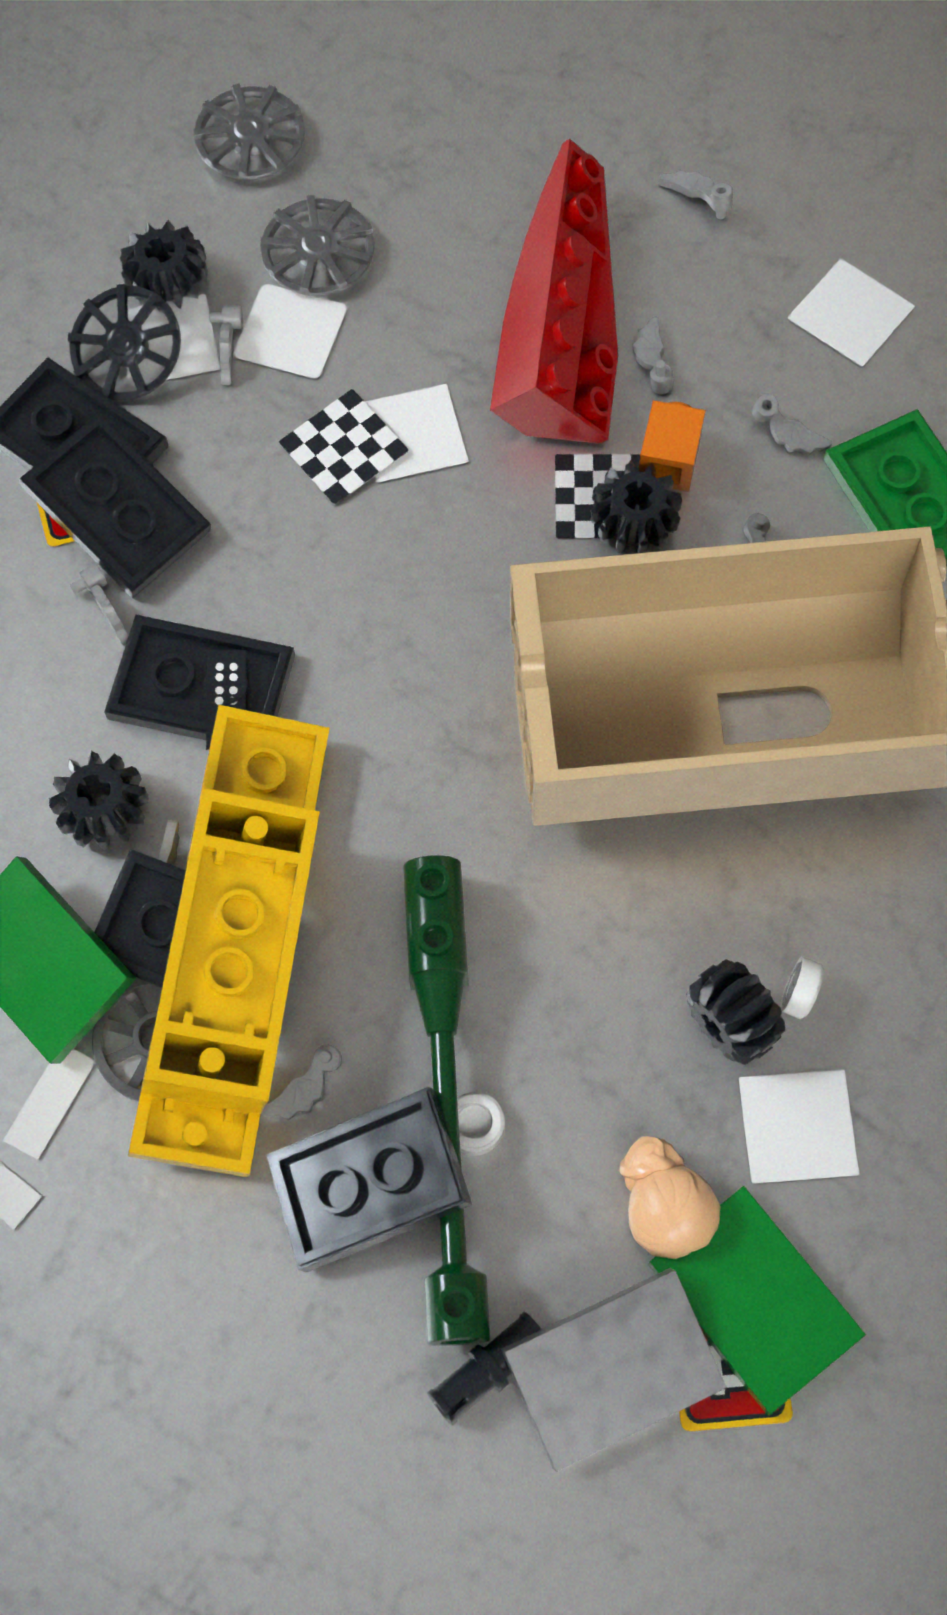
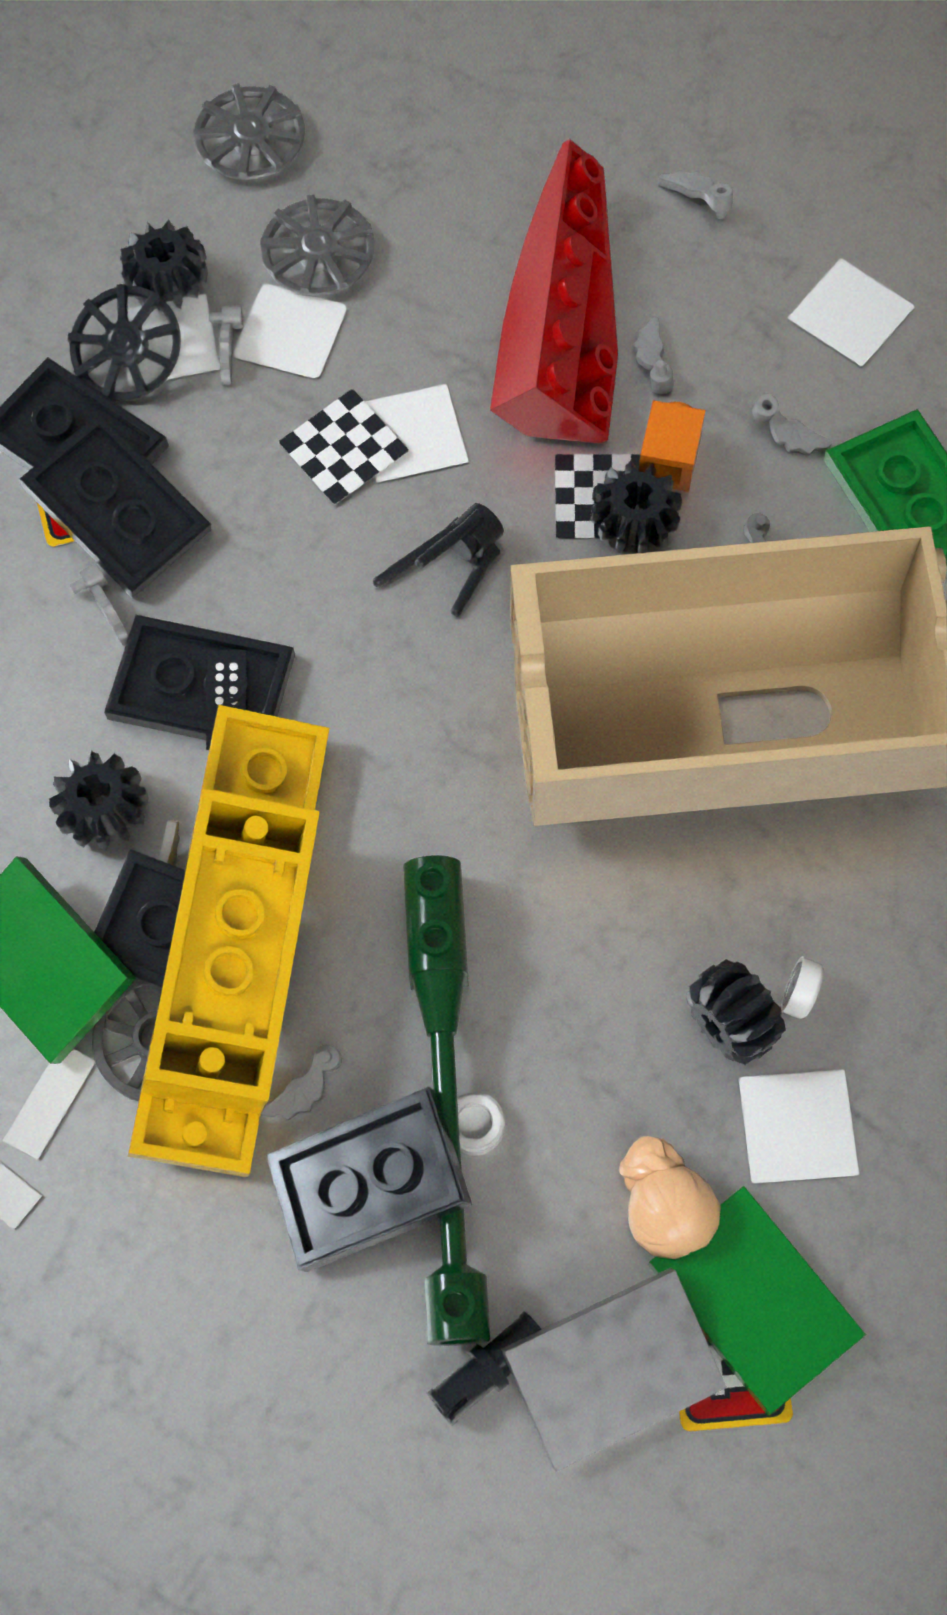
none -> black plant [373,503,504,616]

